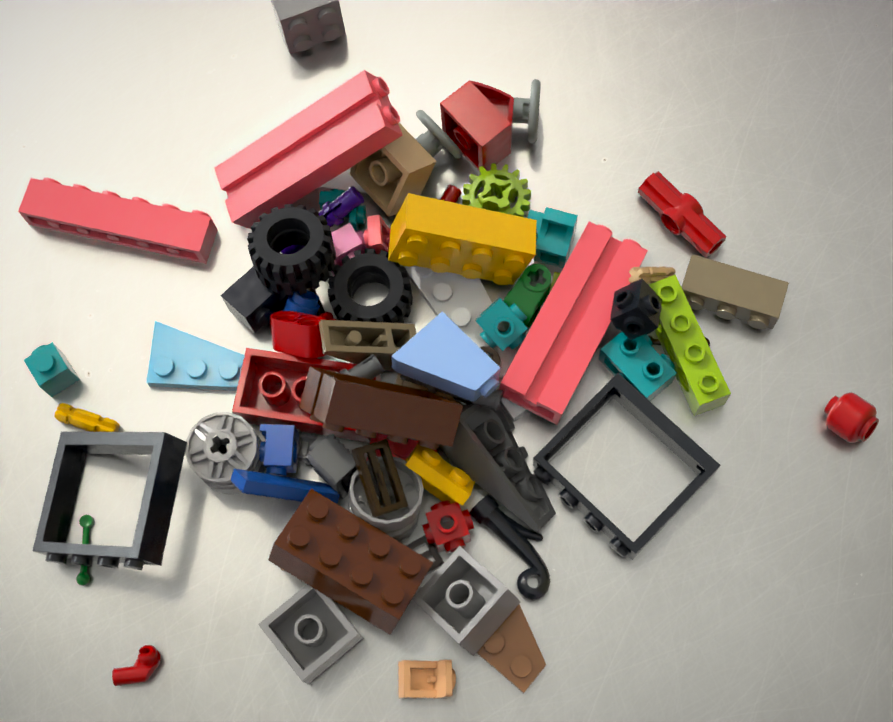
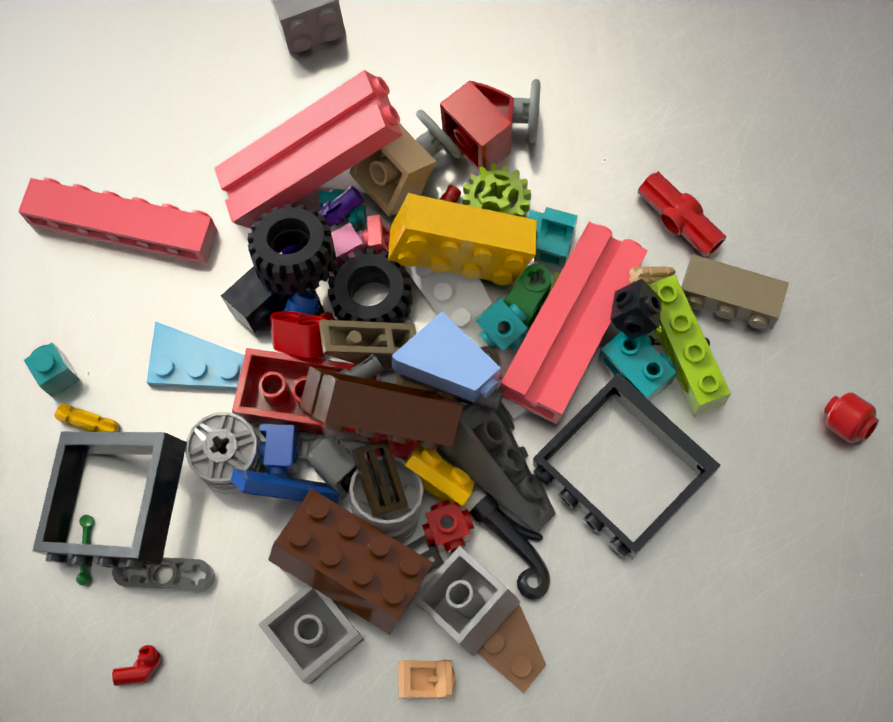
none -> dark grey beam [112,557,215,593]

